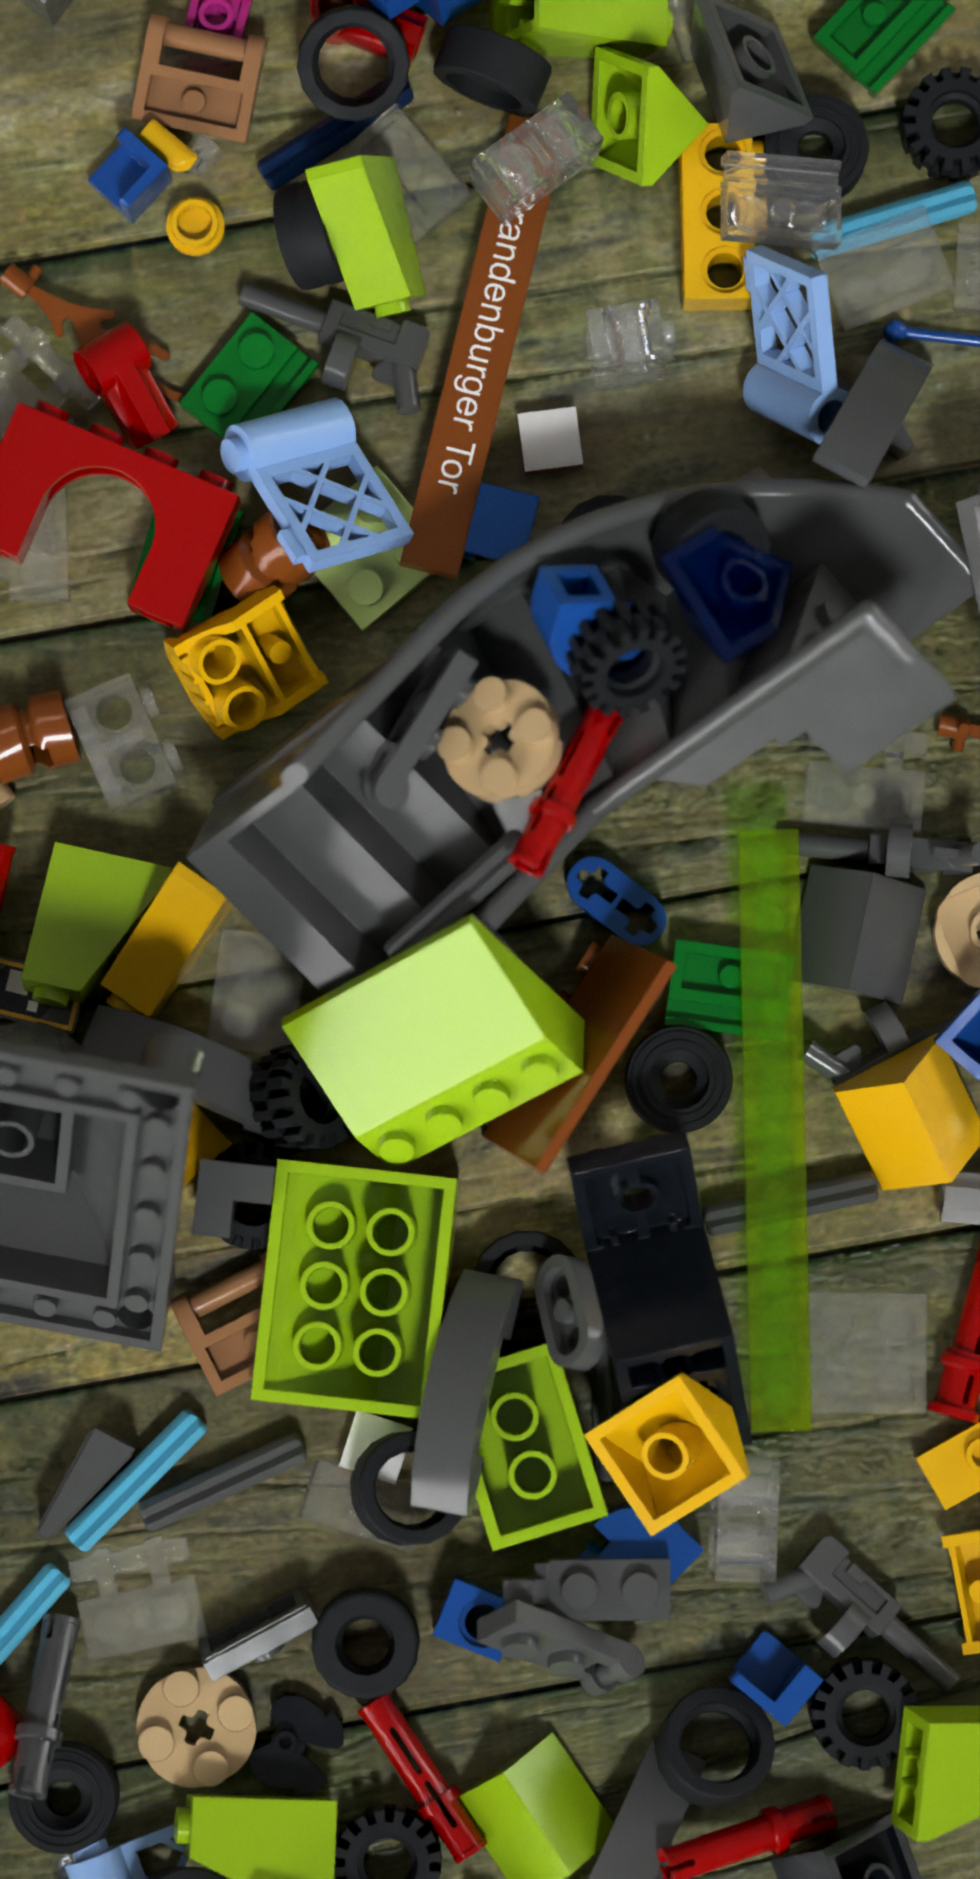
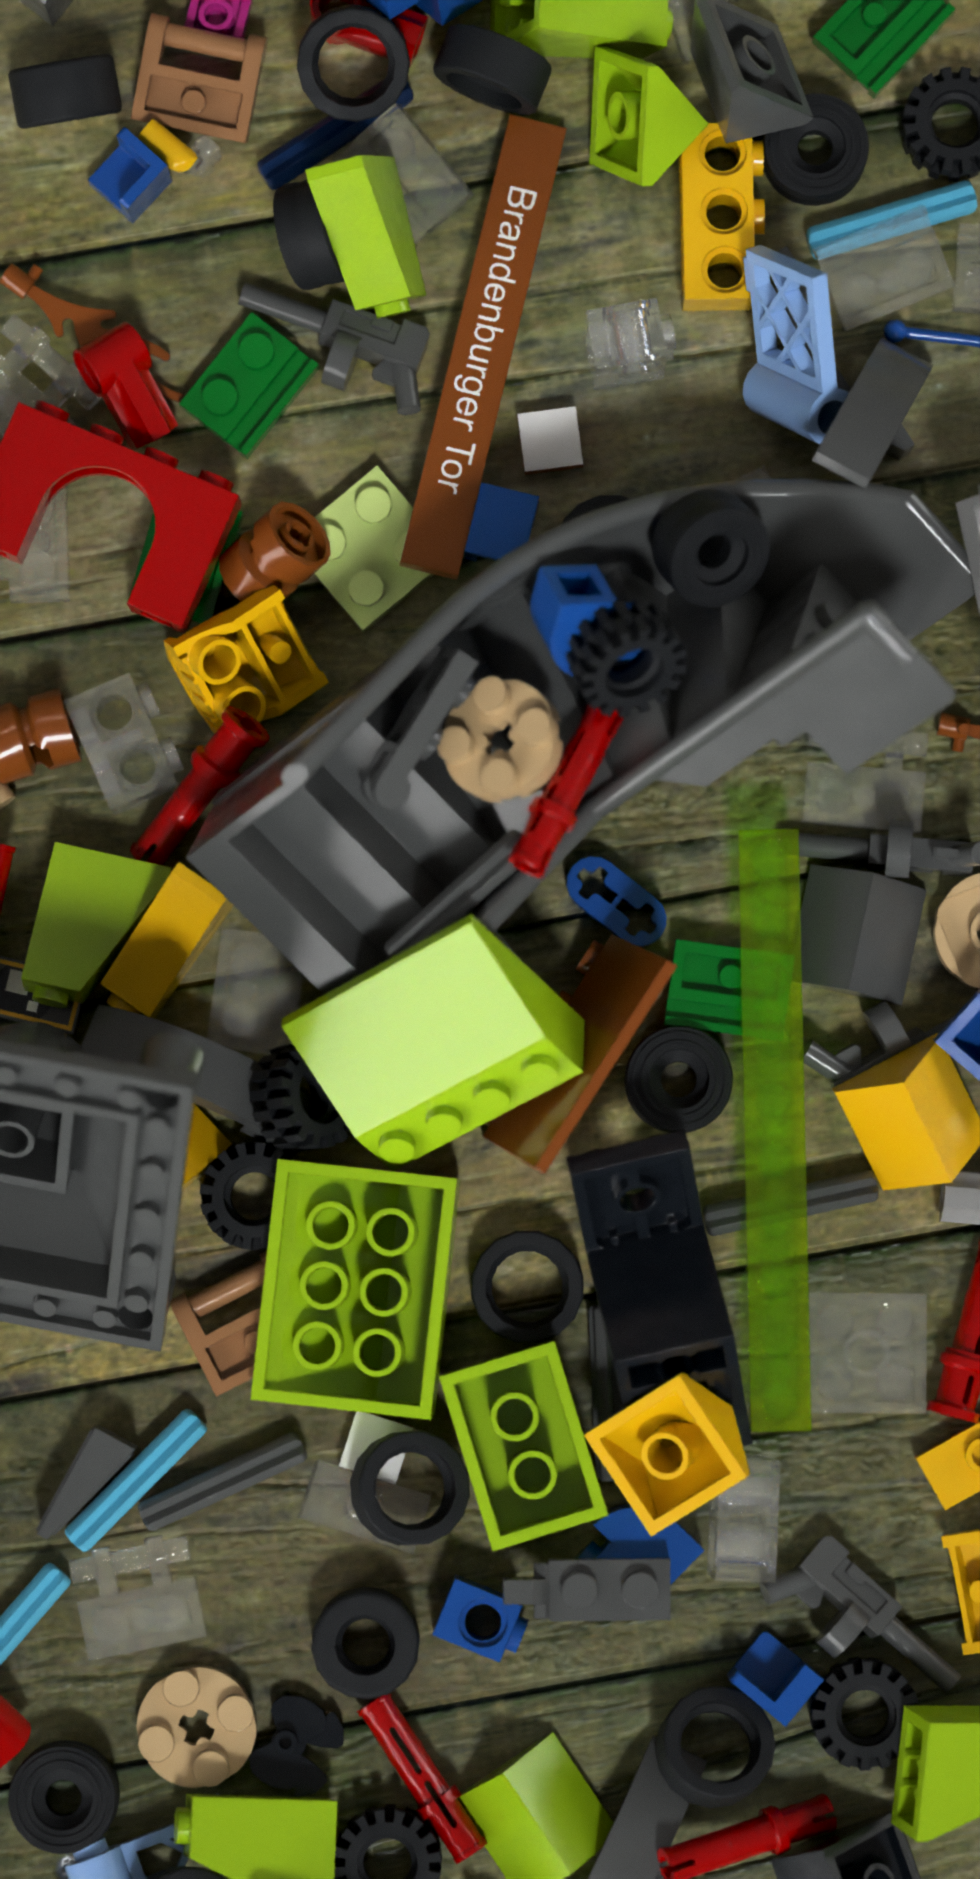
dark grey pin [8,1613,81,1800] -> none
yellow plate [166,197,225,256] -> none
dark grey piece [192,1158,277,1238] -> none
dark grey plate [198,1586,318,1682] -> none
light blue piece [220,397,414,573] -> none
dark grey slope [411,1269,524,1518] -> none
clear brick [468,91,604,226] -> none
dark grey plate [477,1599,645,1697] -> none
dark grey plate [535,1254,607,1371] -> none
clear blue slope [660,526,792,664] -> none
clear plate [720,150,842,250] -> none
none -> black tyre [8,54,122,129]
none -> red pin [129,706,270,866]

